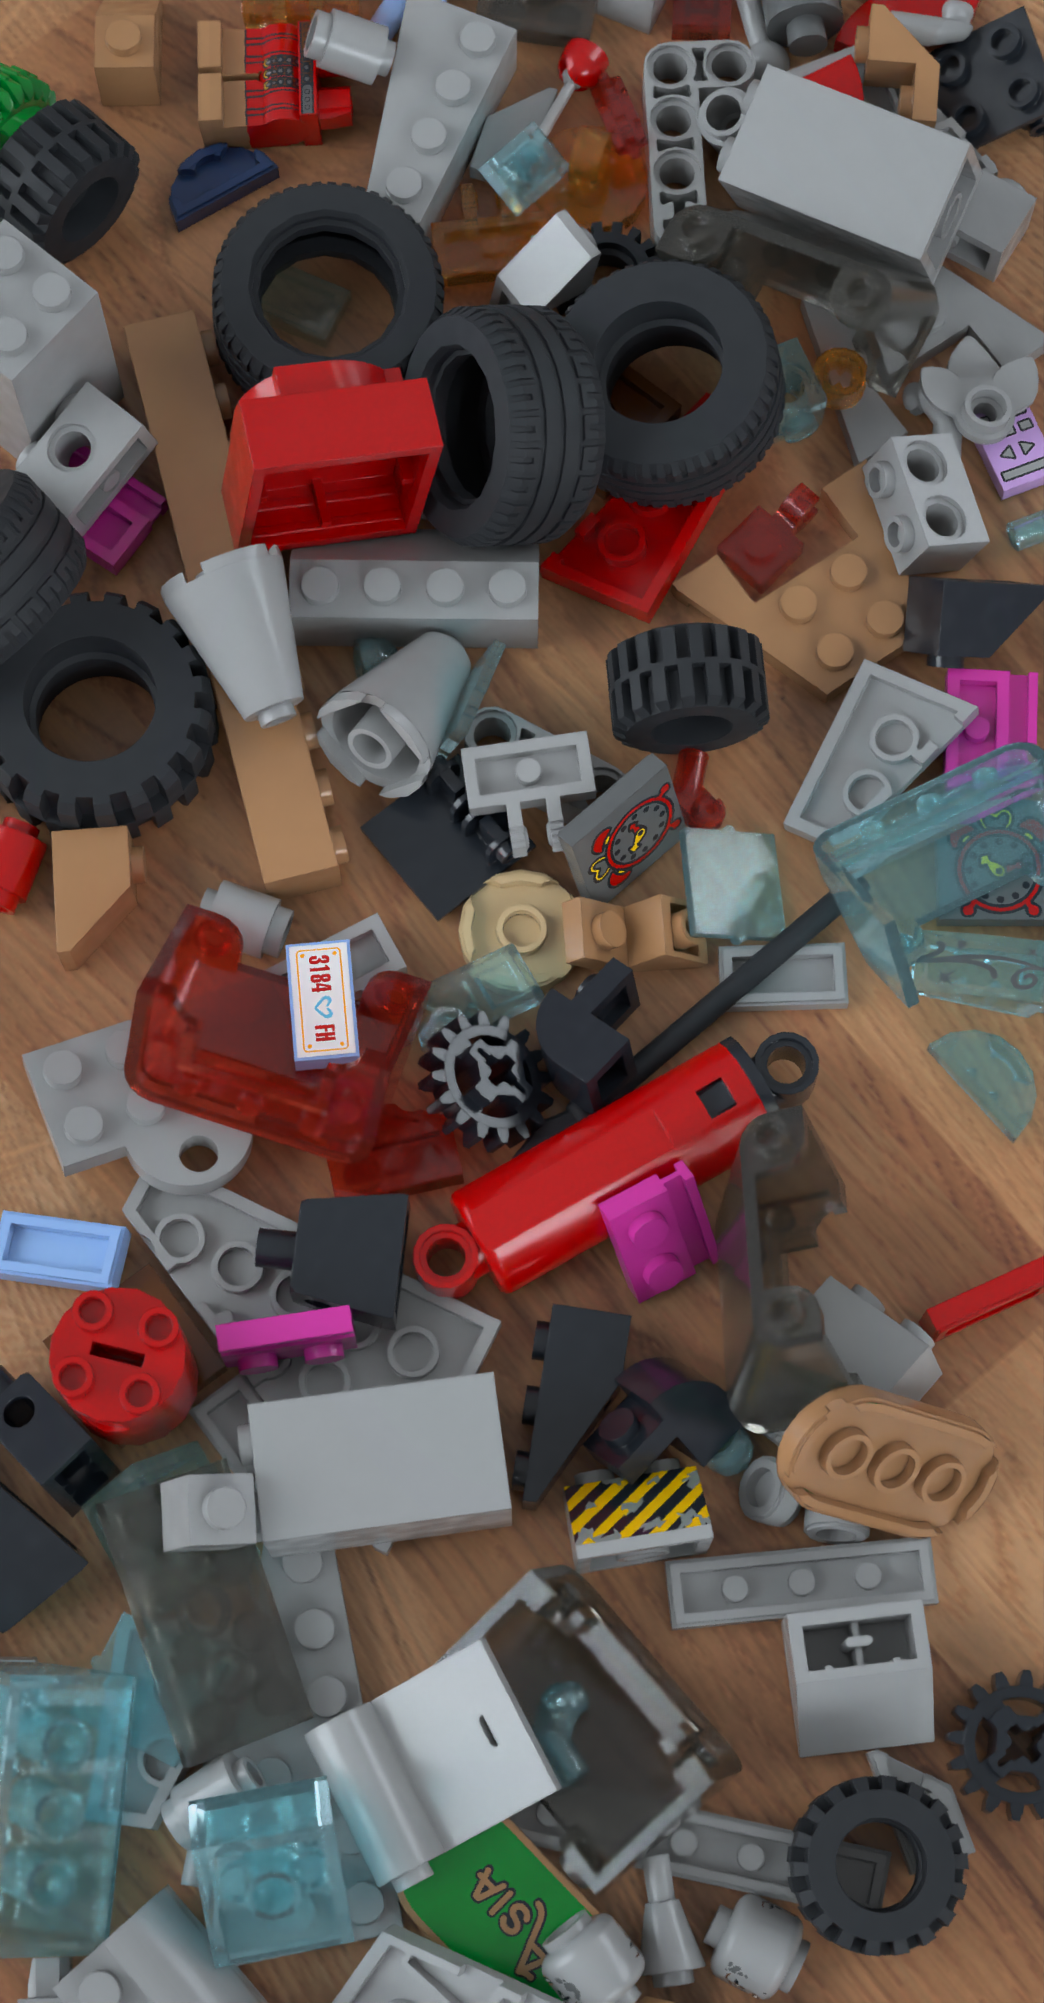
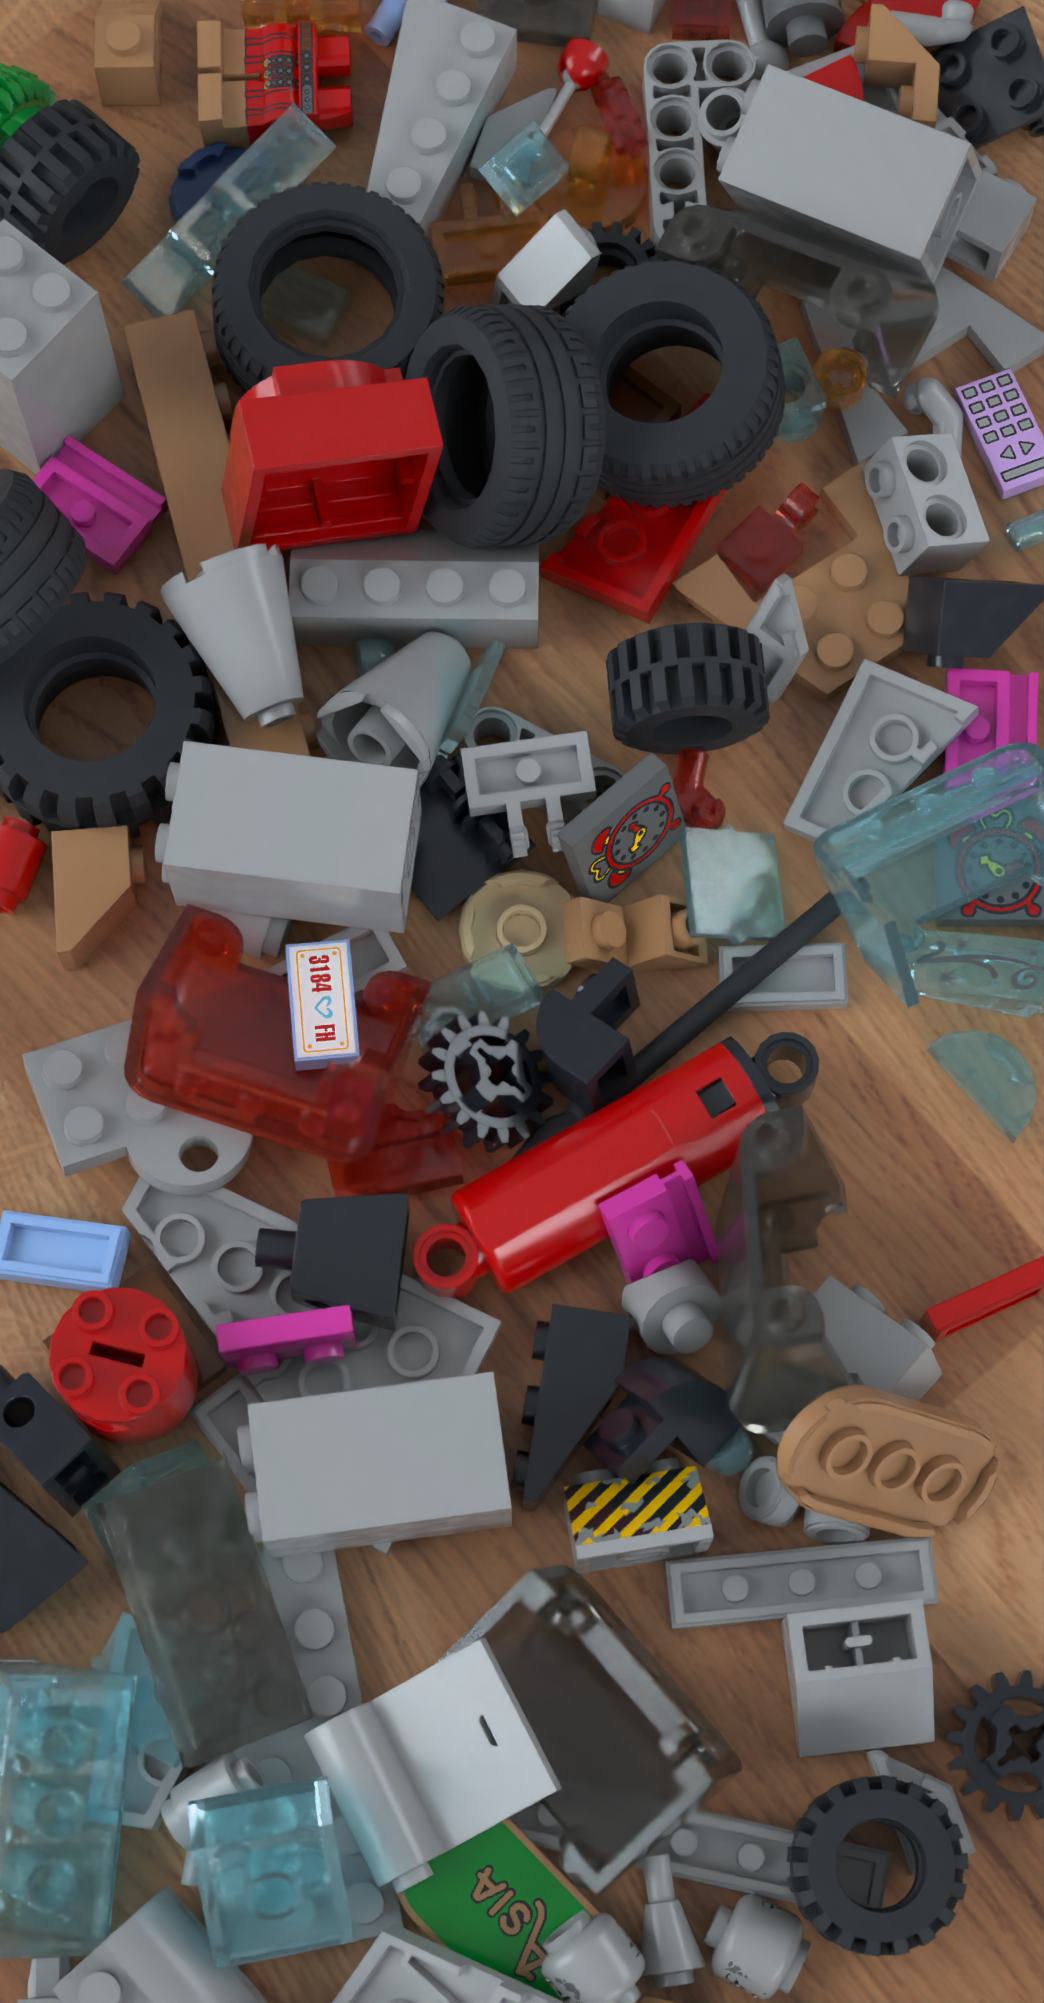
light grey brick [15,381,158,537] -> none
light grey brick [160,1473,257,1552] -> none
light grey brick [304,8,396,85] -> none
clear light blue arm [532,1680,590,1788] -> none
light grey plate [920,335,1039,445] -> none
none -> clear light blue slope [121,103,336,318]
none -> light grey brick [155,741,422,933]
none -> light grey piece [622,1258,722,1354]
none -> light grey tile [745,573,809,704]

